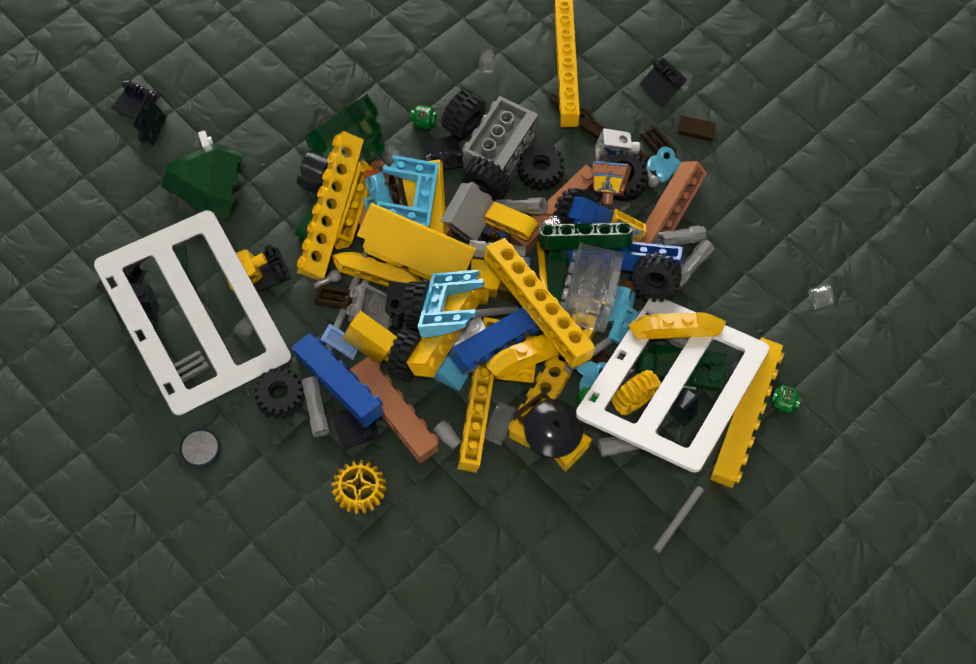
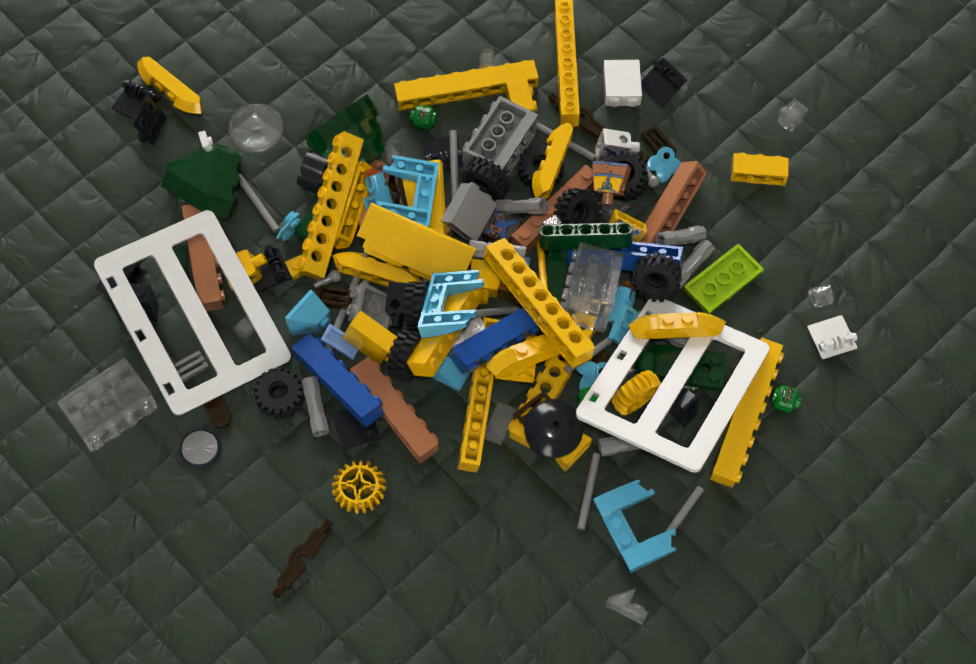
light grey cone [433,420,461,449] -> none
black tyre [441,89,487,139] -> none
yellow beam [483,202,539,241] -> none
blue piece [567,196,613,224] -> none
dark brown tile [677,115,717,142] -> none
none -> clear brick [57,358,158,452]
none -> yellow brick [137,57,203,114]
none -> nougat brick [182,204,226,312]
none -> dark brown tile [204,396,231,429]
none -> clear dish [228,103,283,152]
none -> light grey bar [238,174,280,233]
none -> dark brown piece [271,519,332,599]
none -> medium azure plate [276,211,301,242]
none -> yellow plate [285,255,304,280]
none -> medium azure slope [285,290,331,335]
none -> yellow brick [394,60,539,111]
none -> light grey bar [449,130,459,199]
none -> yellow brick [506,79,537,113]
none -> yellow brick [532,122,573,199]
none -> light grey bar [537,122,596,161]
none -> light grey bar [577,453,600,530]
none -> medium azure wedge [593,480,676,574]
none -> white brick [602,60,642,107]
none -> clear slope [605,589,648,625]
none -> lime plate [683,244,764,314]
none -> yellow brick [730,153,789,186]
none -> clear brick [778,99,808,132]
none -> white hinge [807,315,857,360]

